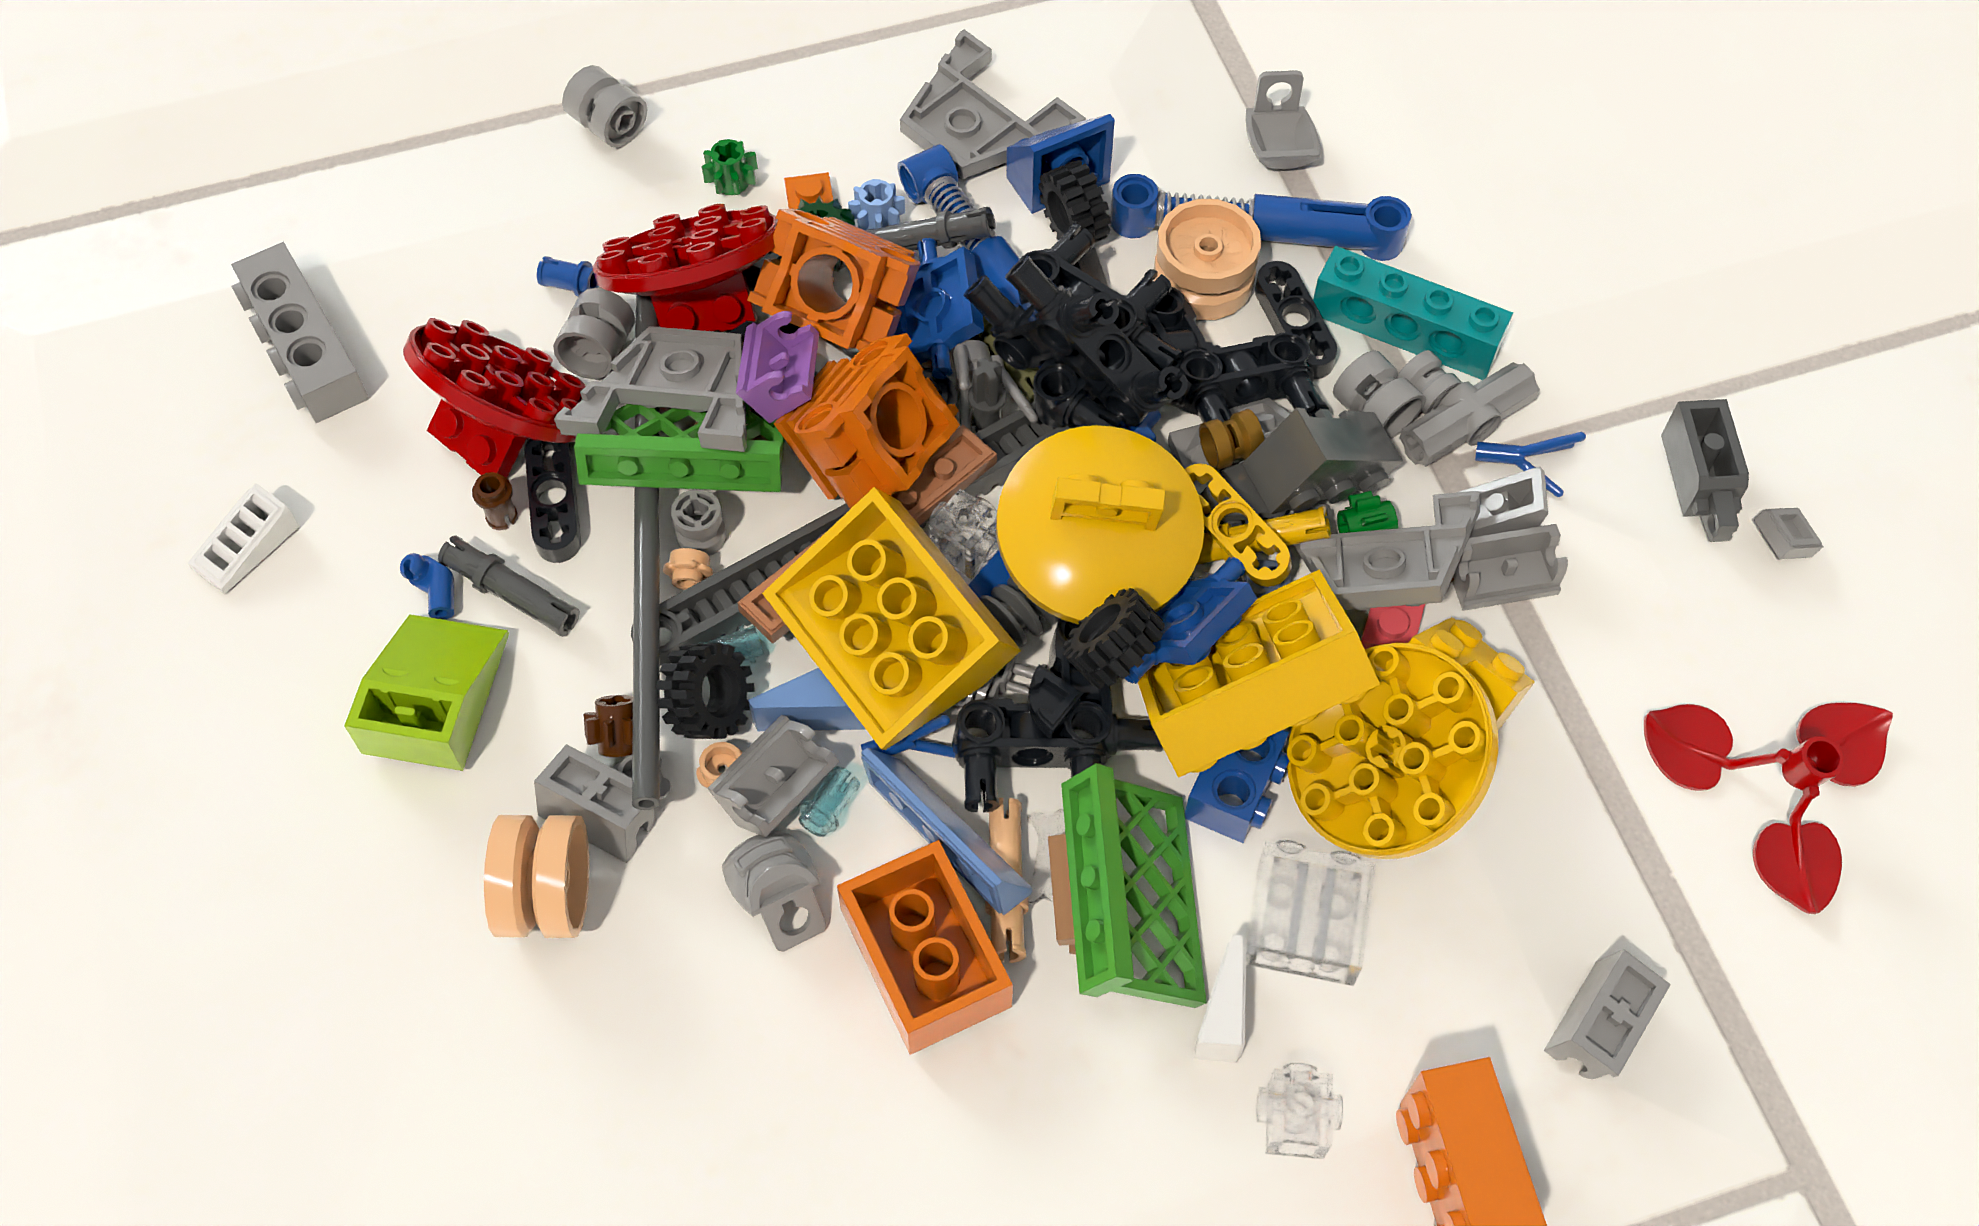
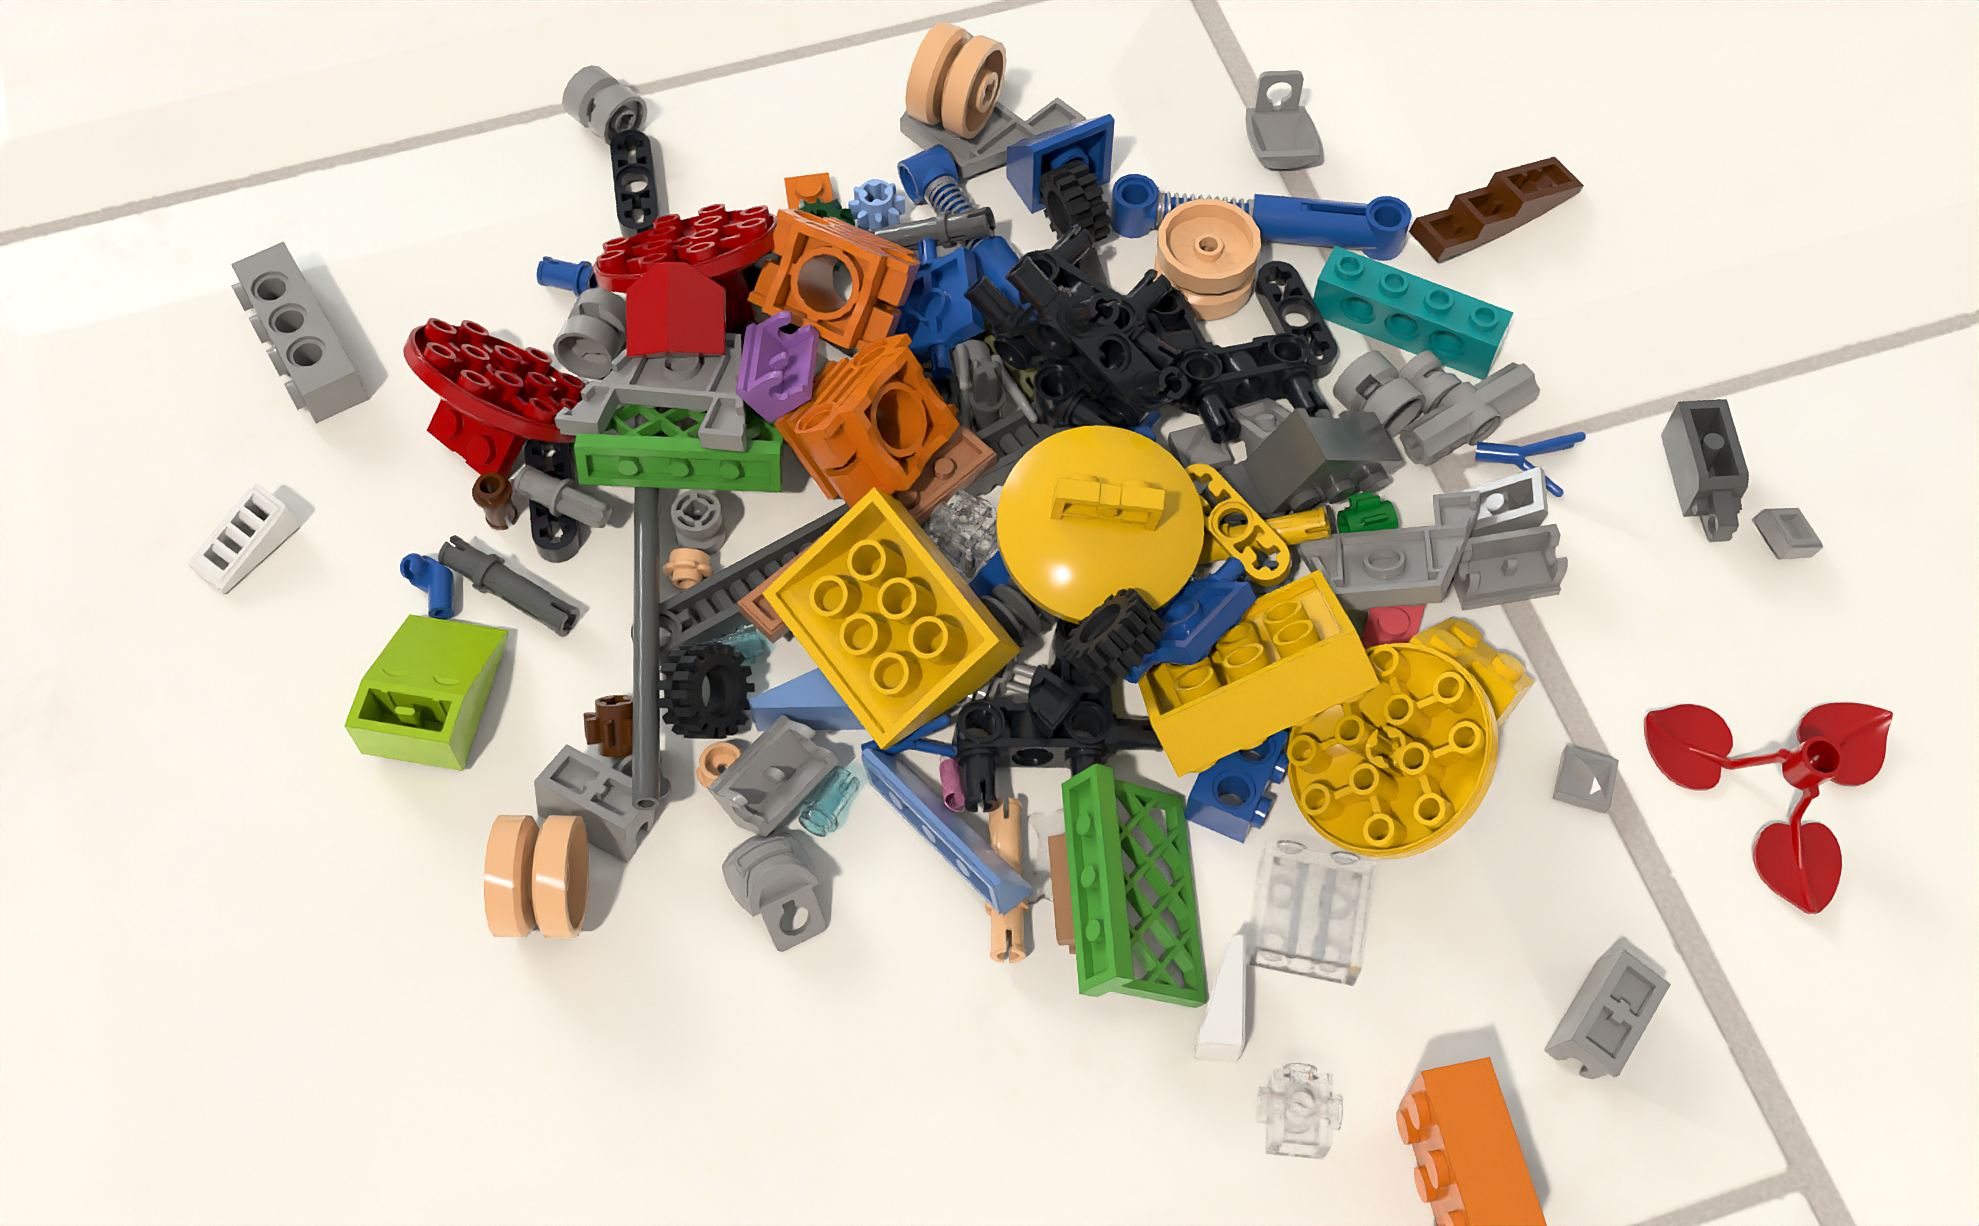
green gear [701,139,758,195] -> none
orange brick [837,840,1013,1055] -> none
pearl gold wheel [1199,409,1264,470] -> none
none -> light grey axle [514,465,612,528]
none -> black beam [610,130,660,238]
none -> red slope [626,262,726,358]
none -> light nougat wheel [905,22,1007,139]
none -> bright pink piece [939,756,965,812]
none -> reddish brown slope [1409,156,1584,262]
none -> light grey tile [1552,745,1619,814]

